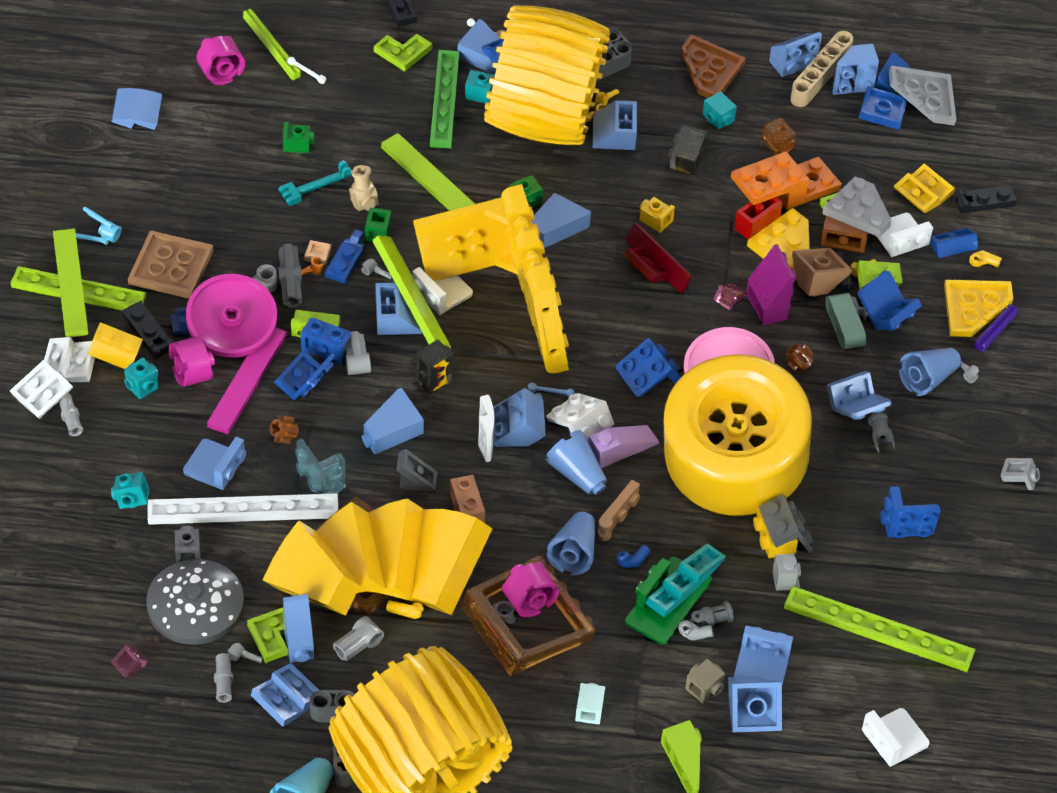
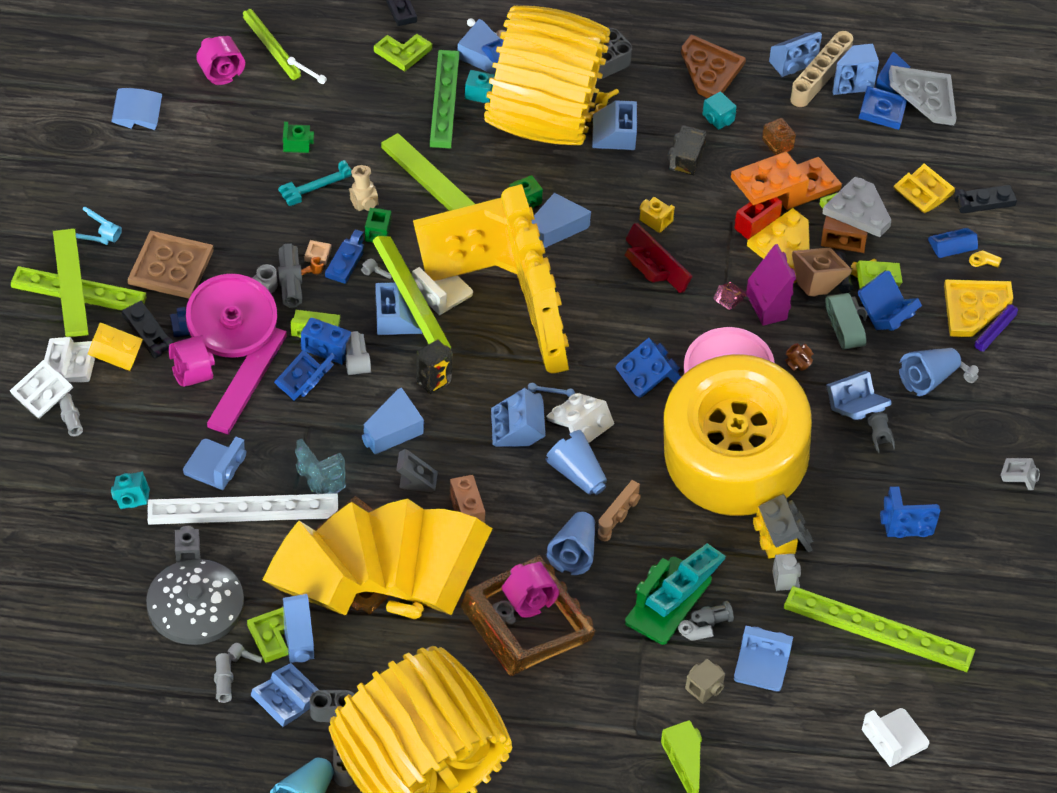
clear pink slope [110,644,148,678] -> none
teal brick [124,358,158,399] -> none
dark orange gear [270,415,299,444] -> none
light grey piece [333,616,384,661] -> none
white slope [478,395,494,462] -> none
light aqua brick [575,683,605,725] -> none
lavender slope [588,425,659,468] -> none
blue arm [617,545,651,568] -> none
medium blue slope [728,677,782,732] -> none
white bracket [877,213,933,257] -> none

